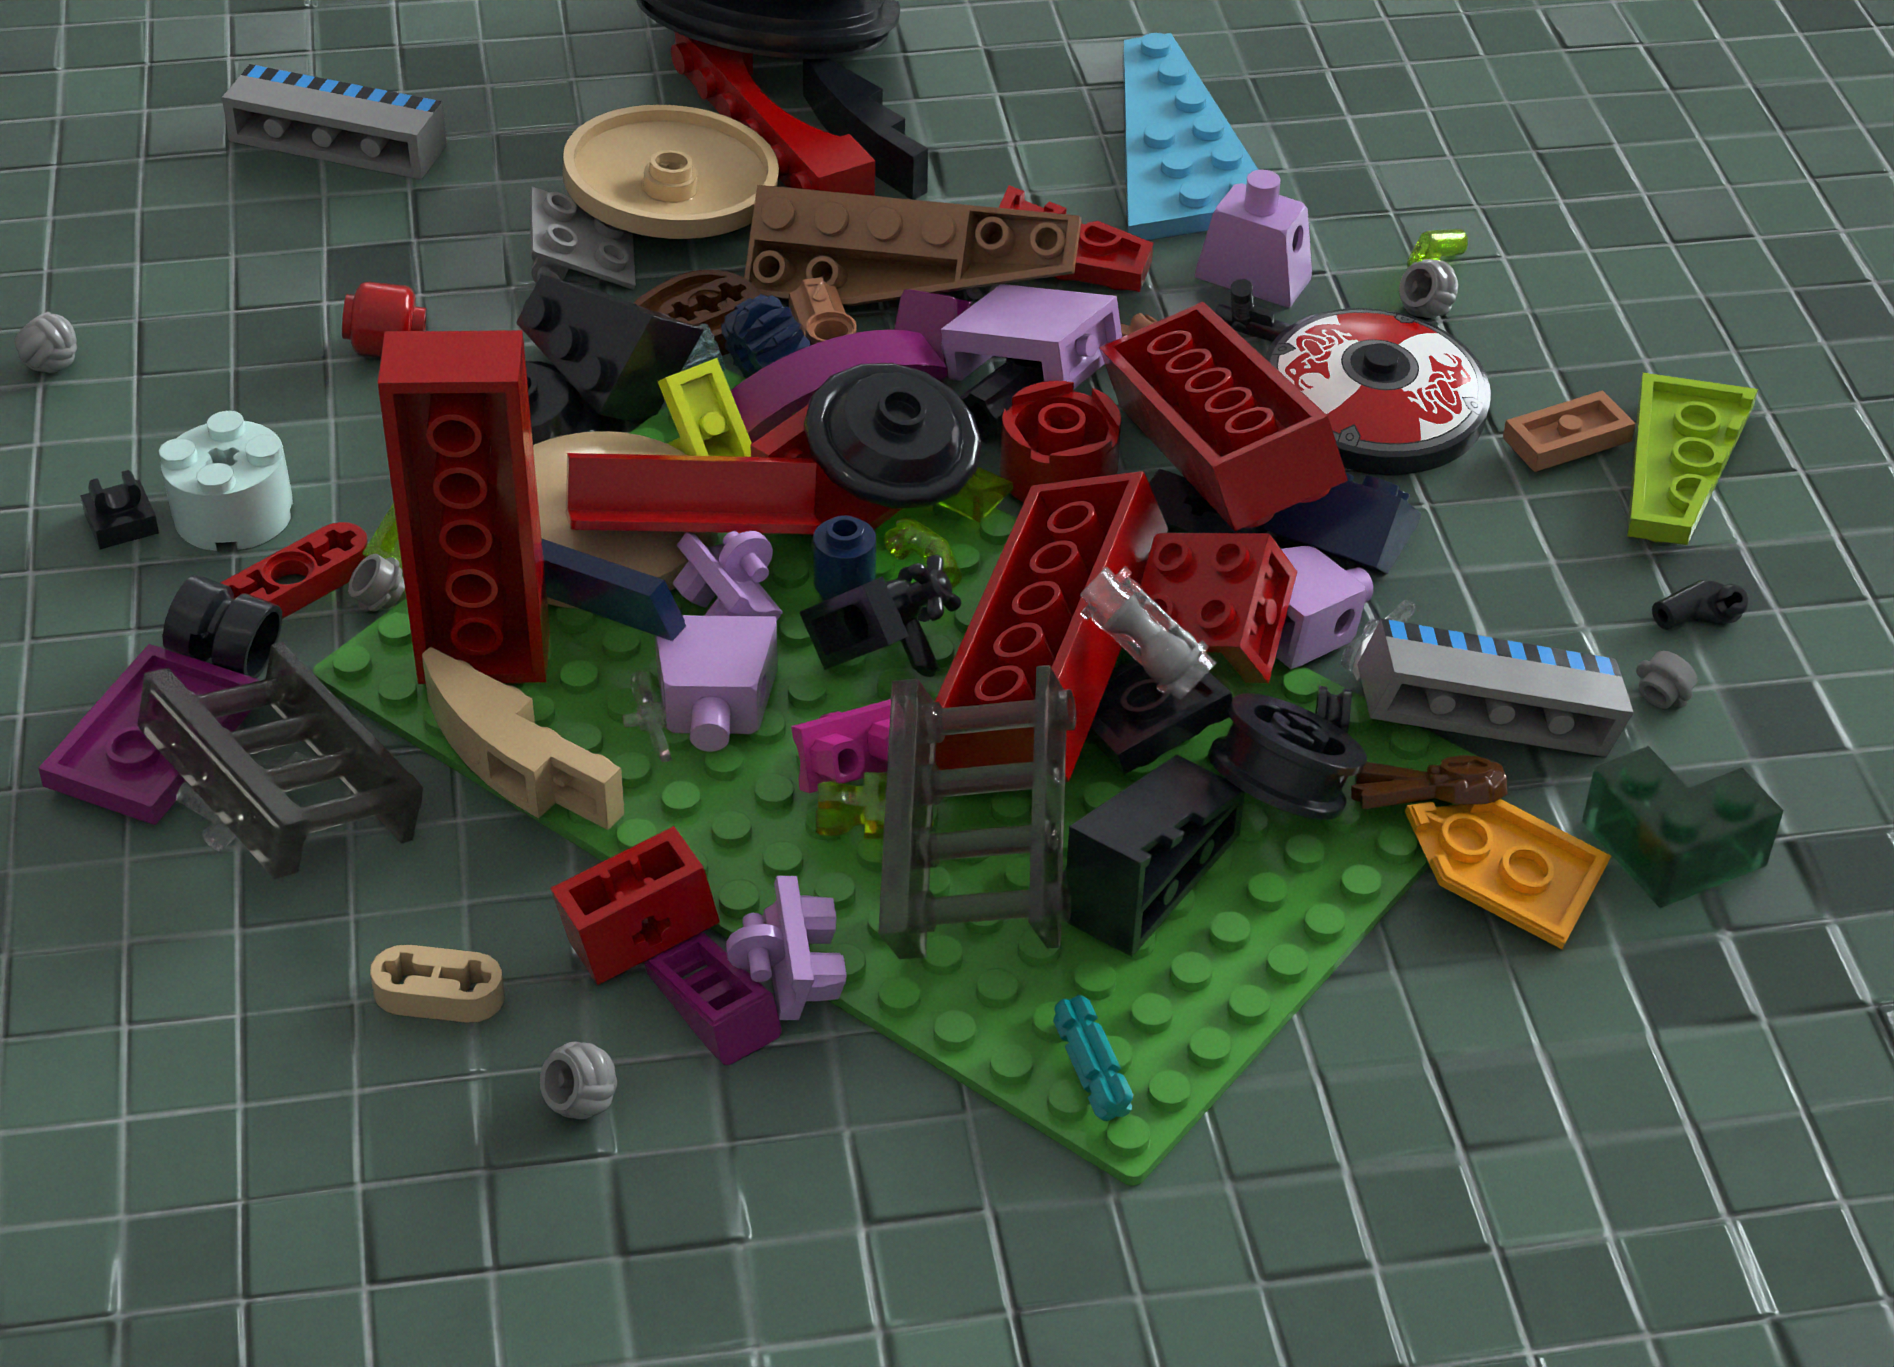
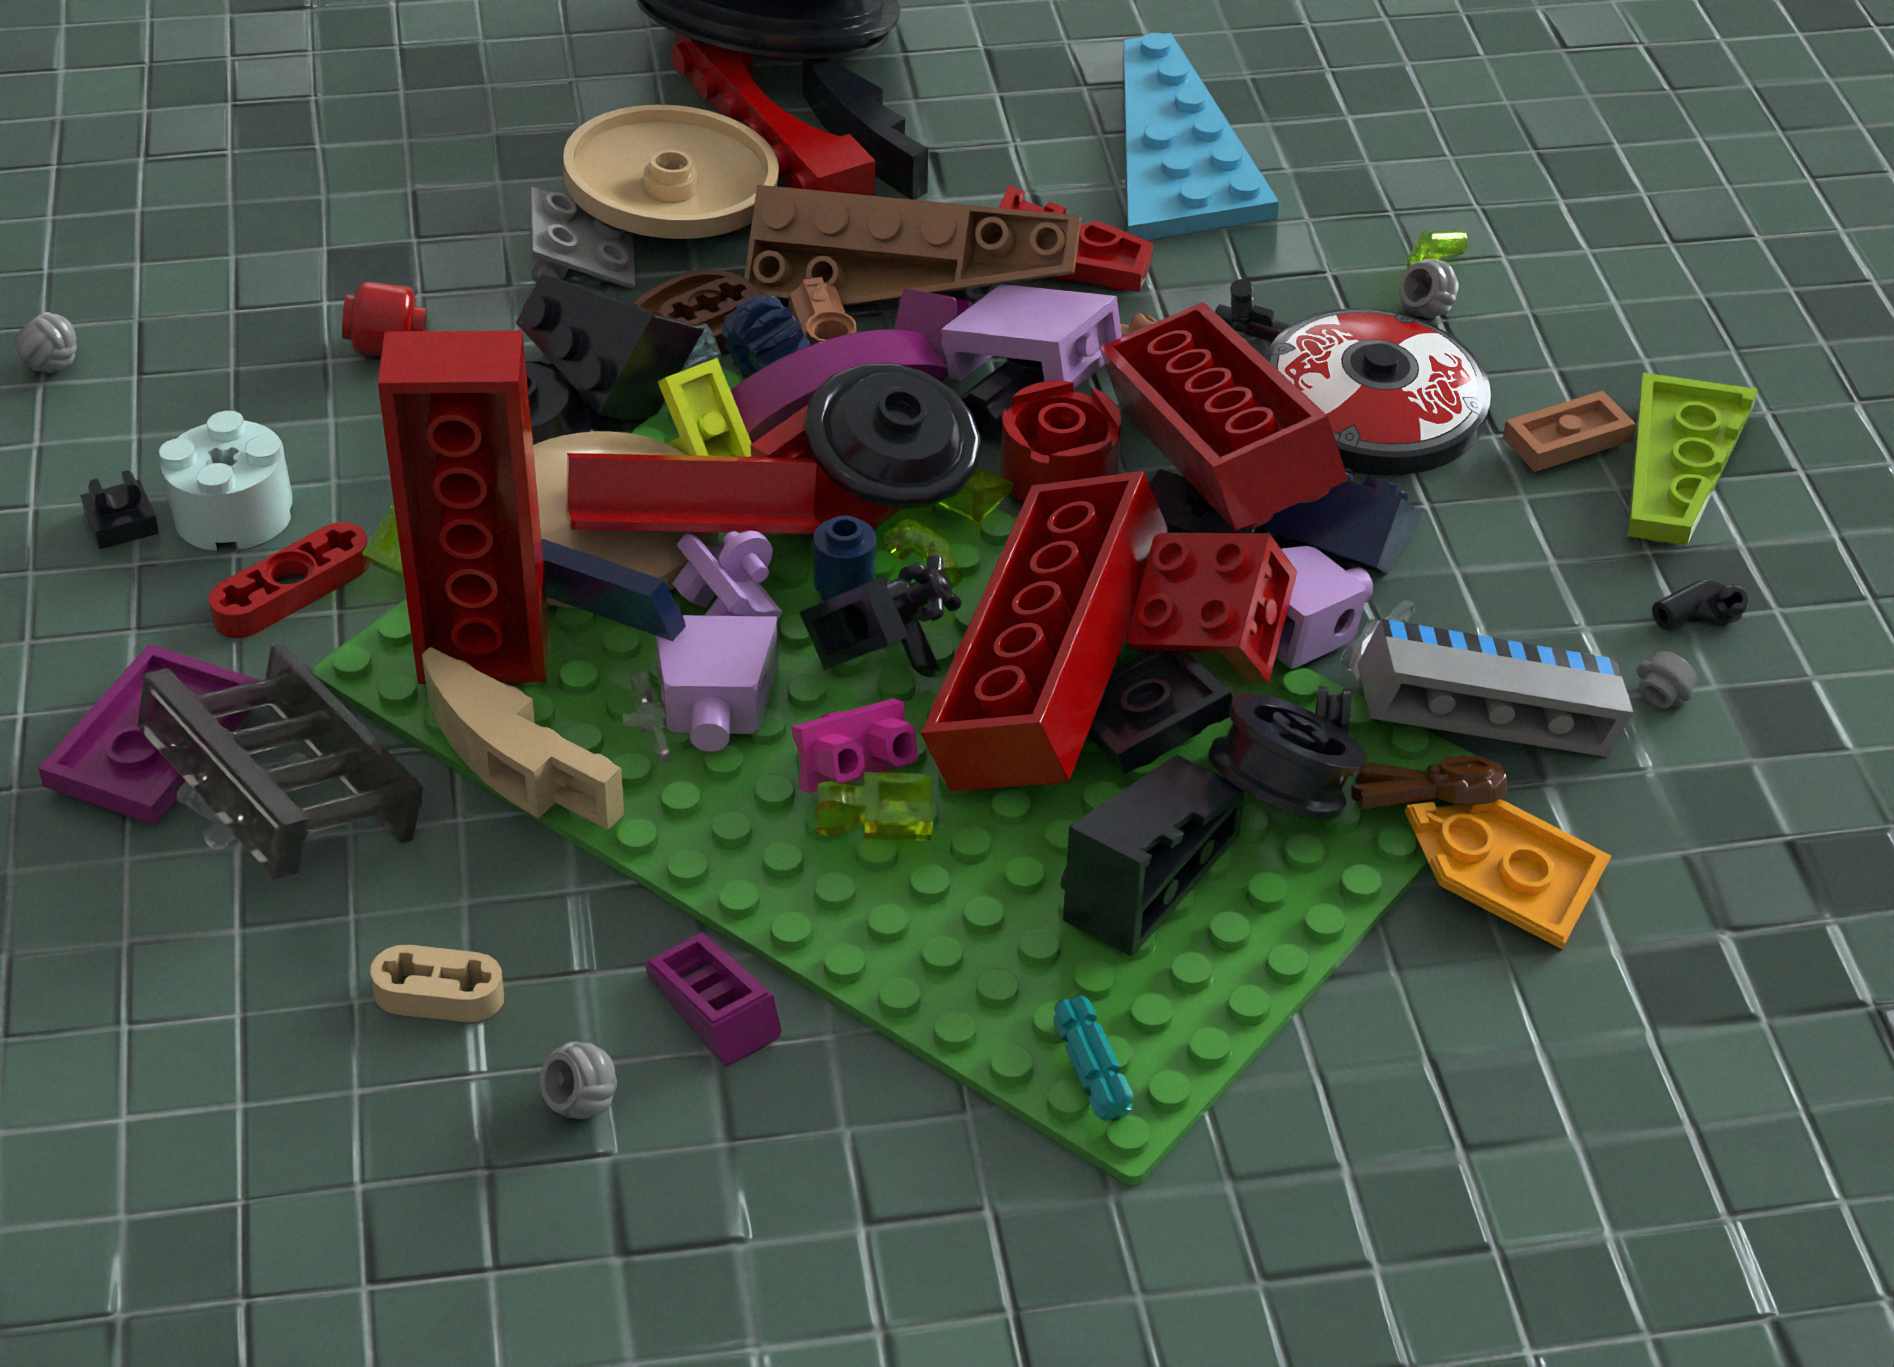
black wheel [162,575,282,678] -> none
light grey brick [222,64,447,180] -> none
light grey plate [348,554,405,612] -> none
red brick [550,826,720,985] -> none
lavender hips [726,876,847,1020] -> none
clear smoke fence [878,665,1076,959] -> none
clear piece [1080,566,1217,701] -> none
lavender torso [1195,170,1312,308] -> none
clear green brick [1582,746,1784,908] -> none

